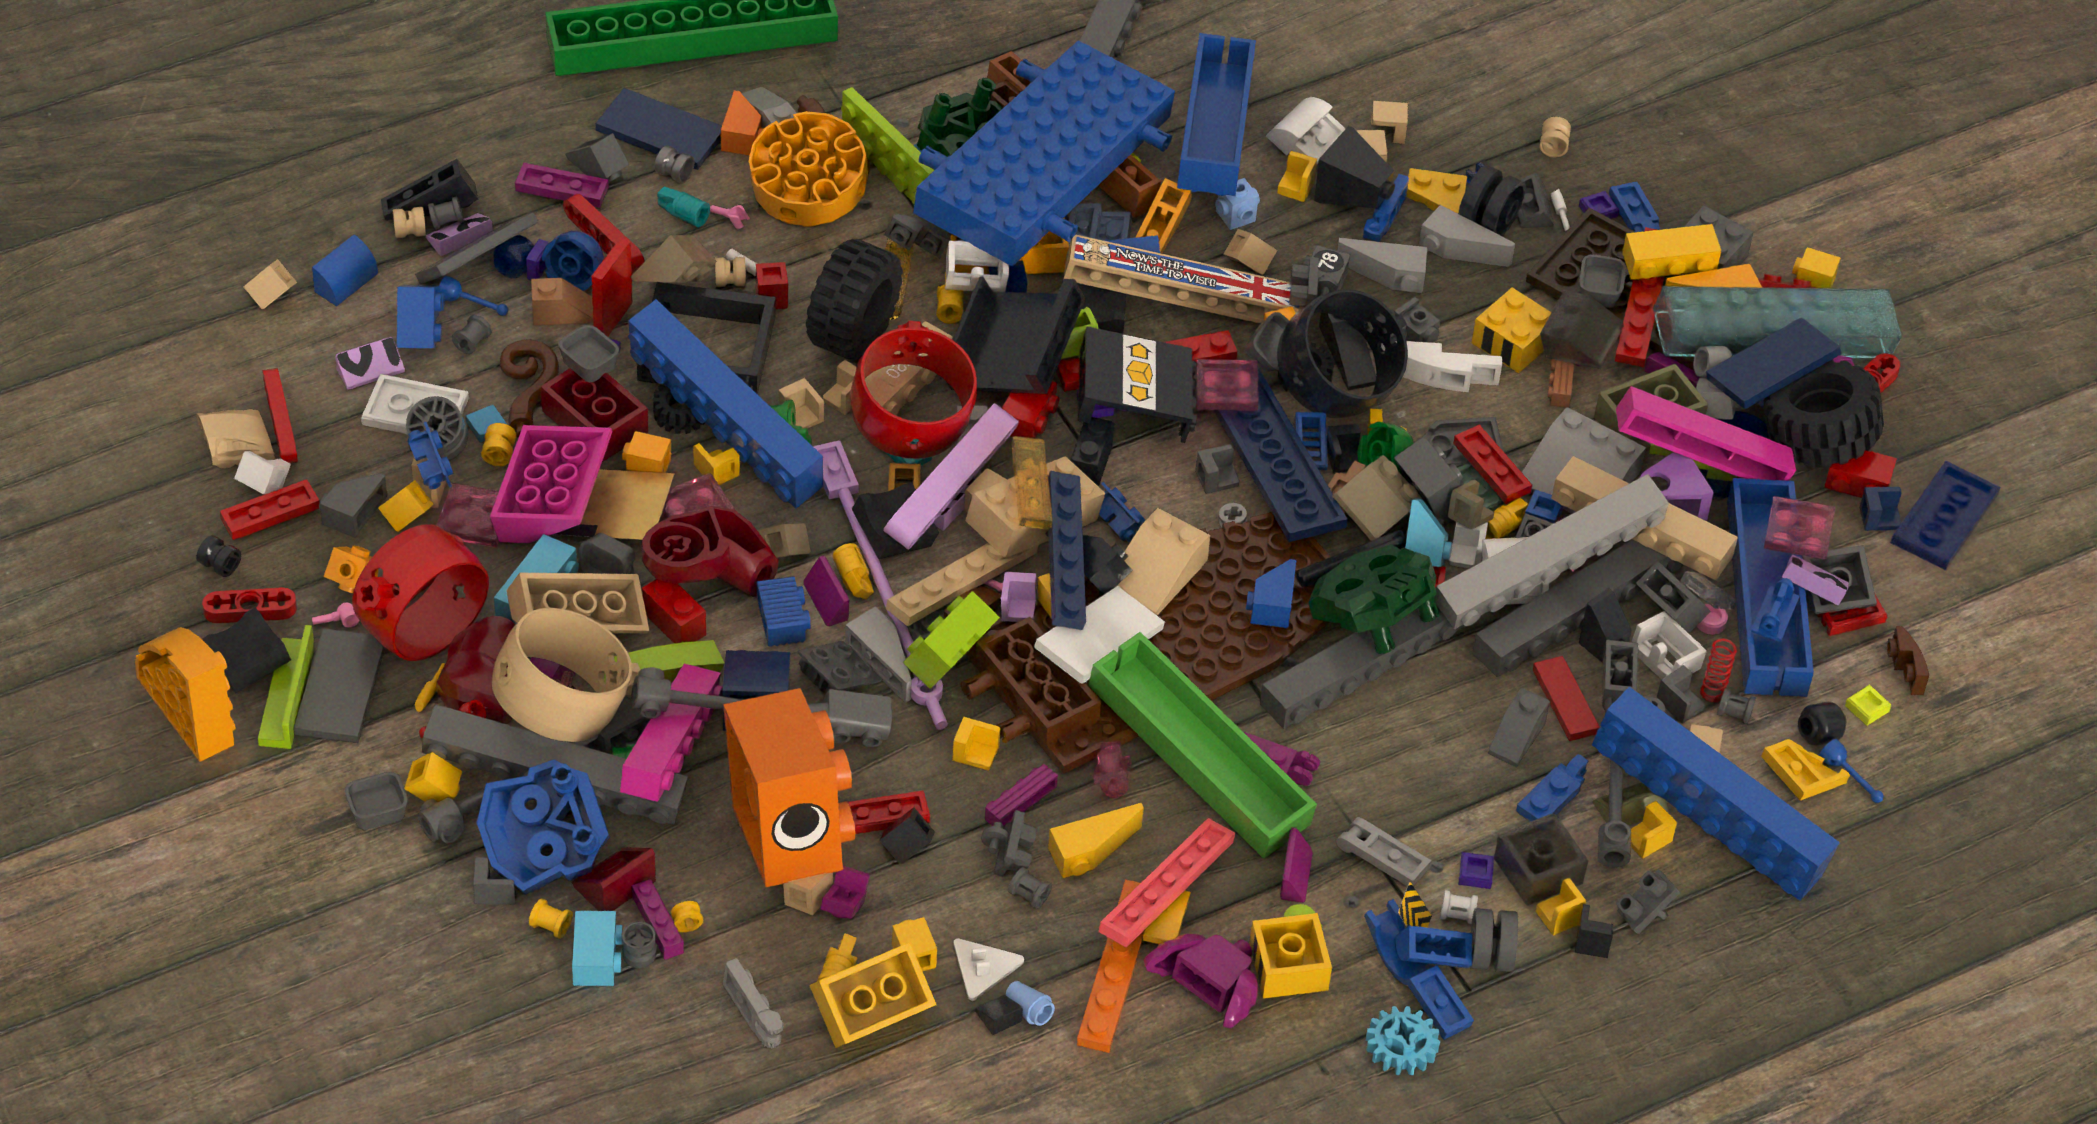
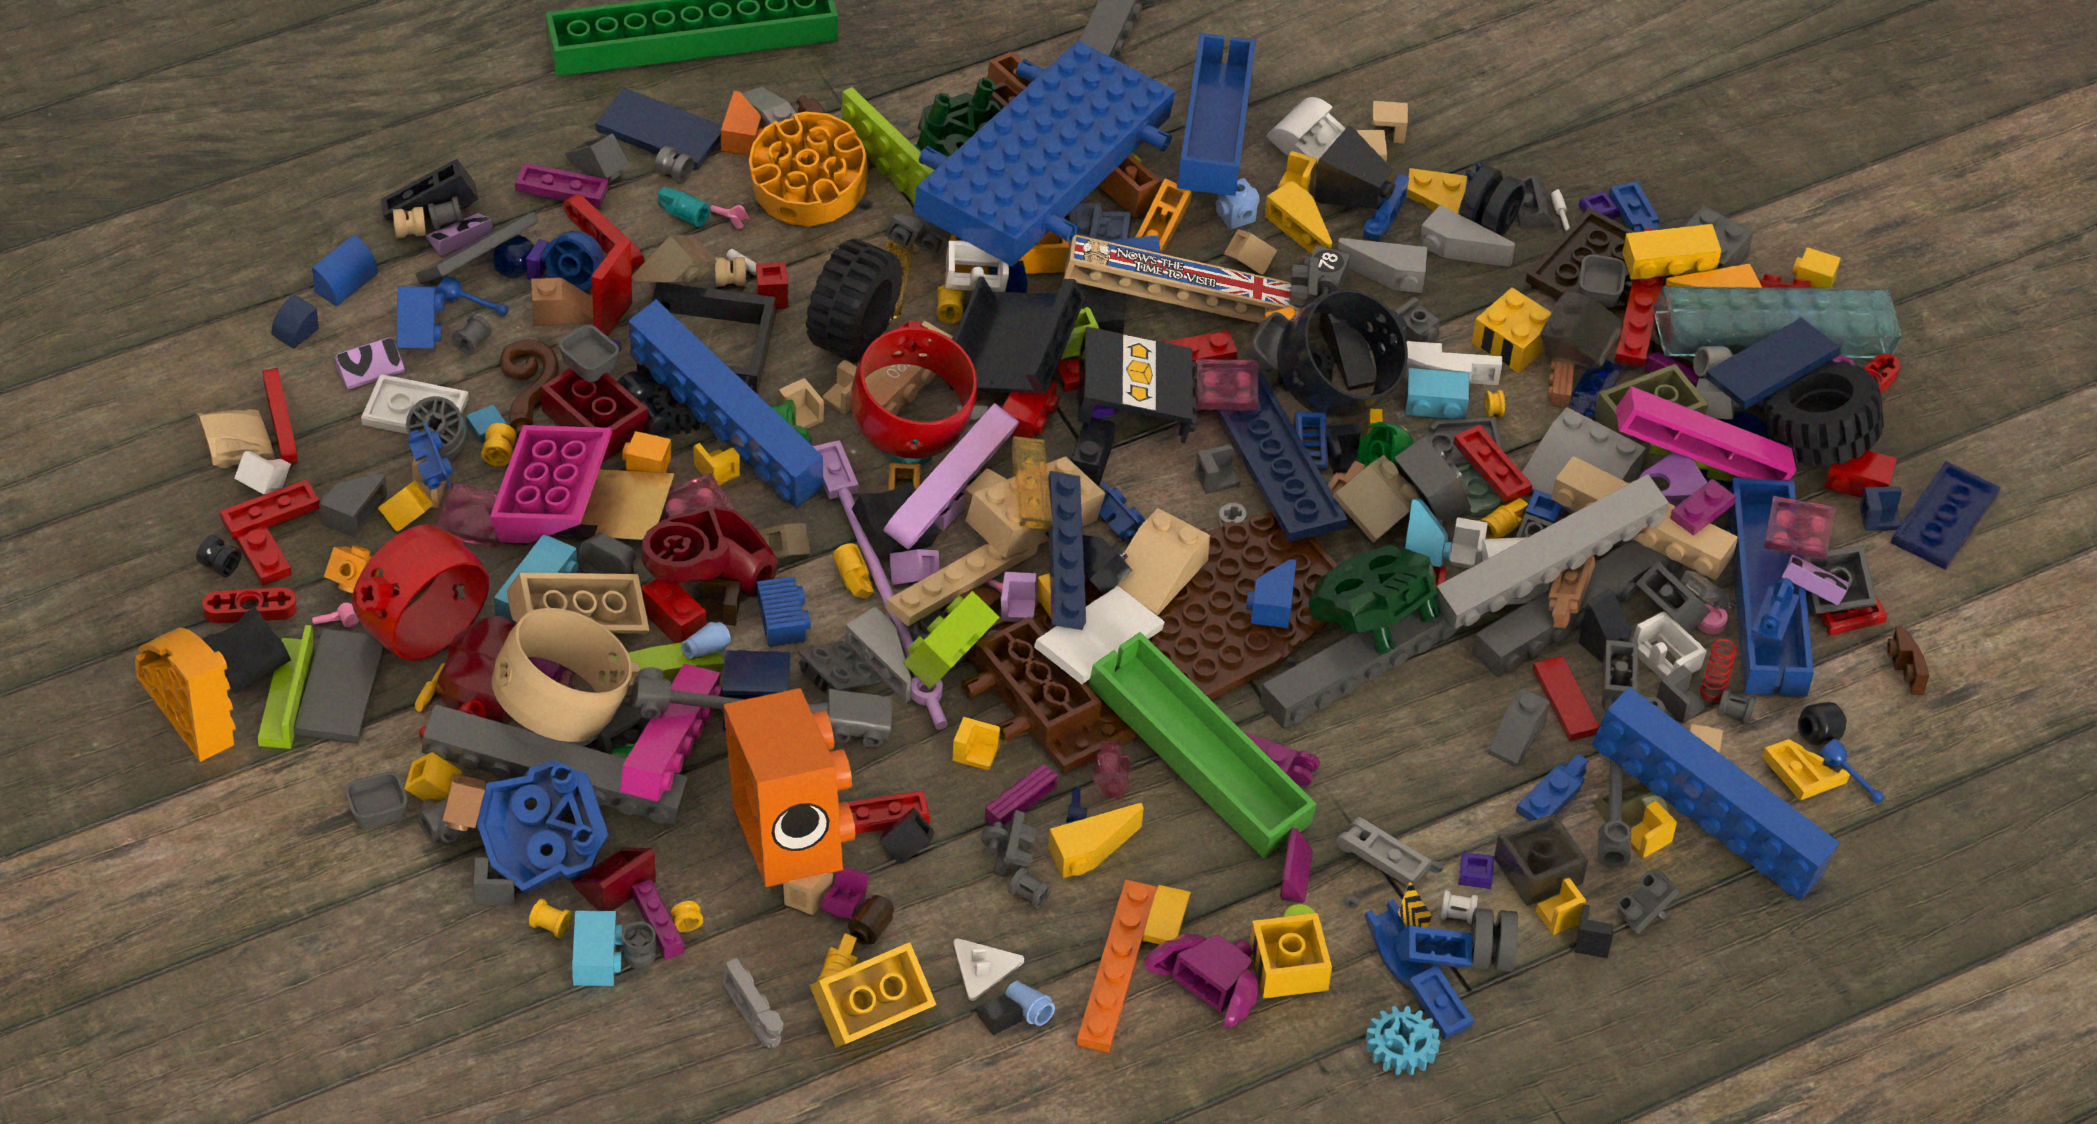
tan panel [243,259,297,309] -> none
magenta slope [803,555,849,626] -> none
yellow brick [892,917,937,971] -> none
coral plate [1099,818,1235,947] -> none
black axle [1296,530,1407,587] -> none
dark tan panel [1448,479,1494,529] -> none
tan wheel [1539,117,1571,157] -> none
neon yellow tile [1845,685,1891,726] -> none
none -> red plate [236,525,291,586]
none -> dark blue brick [271,294,319,349]
none -> medium nougat slope [442,773,485,831]
none -> black piece [617,371,676,438]
none -> light blue cone [681,622,731,659]
none -> dark brown panel [701,579,741,626]
none -> dark brown brick [848,895,894,944]
none -> lavender panel [890,549,940,585]
none -> clear blue hand [1066,787,1088,823]
none -> yellow slope [1264,180,1332,254]
none -> medium azure brick [1405,368,1469,419]
none -> yellow bush [1484,390,1505,417]
none -> medium nougat hinge [1548,555,1595,629]
none -> clear blue hinge [1569,355,1623,416]
none -> magenta plate [1670,479,1736,536]

